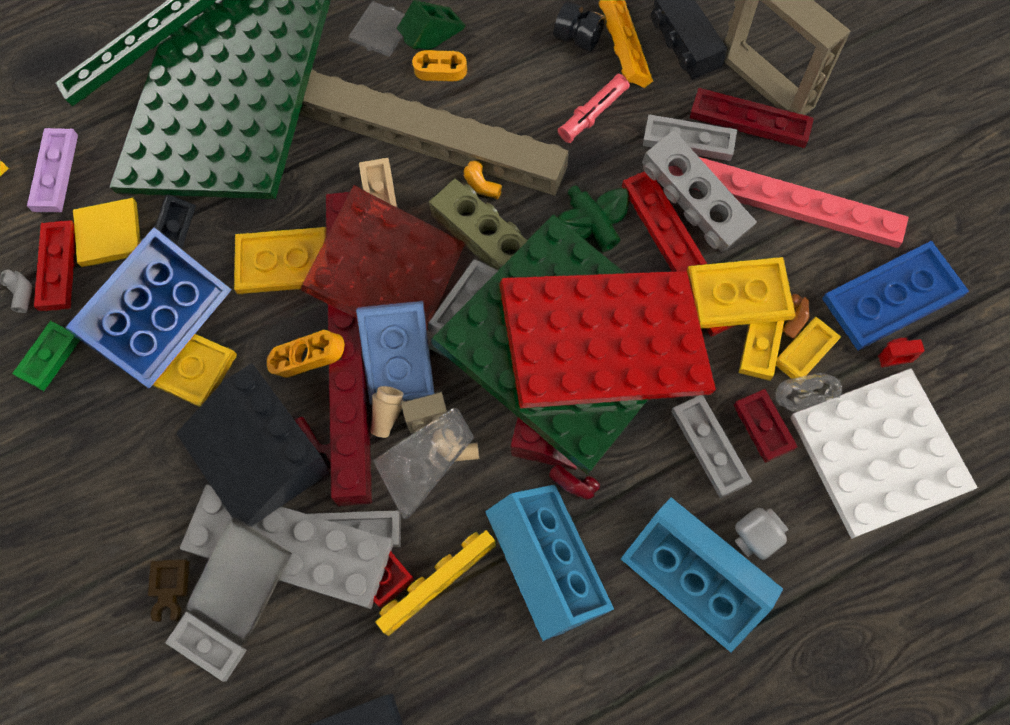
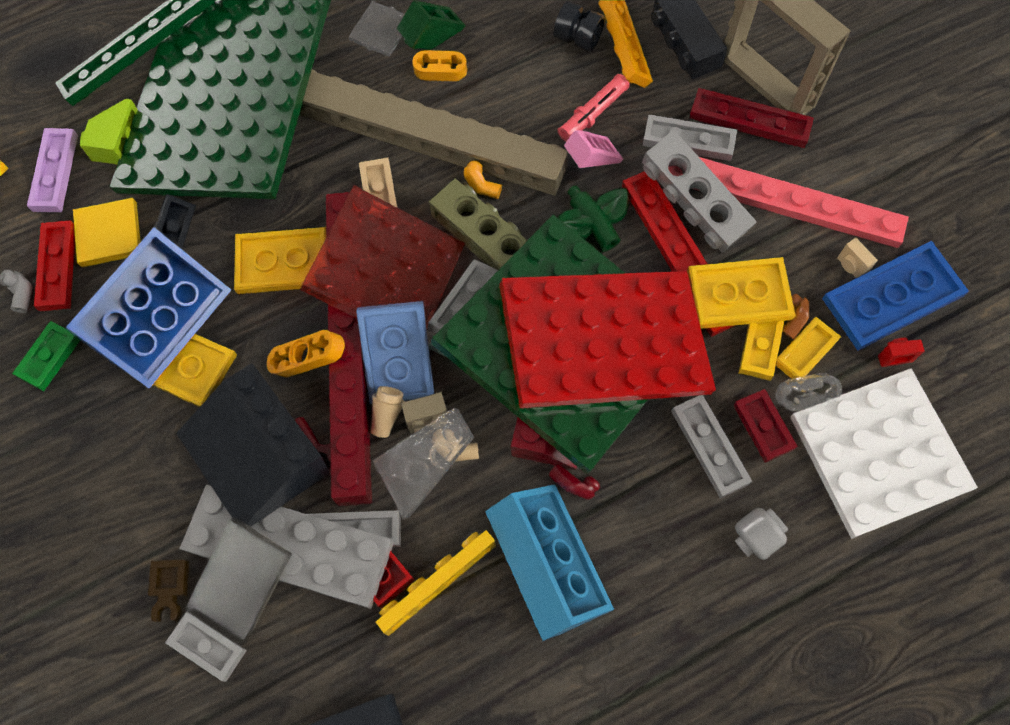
dark azure slope [621,497,783,652] -> none
none -> lime slope [80,99,138,165]
none -> bright pink slope [564,130,623,168]
none -> tan plate [837,238,878,278]

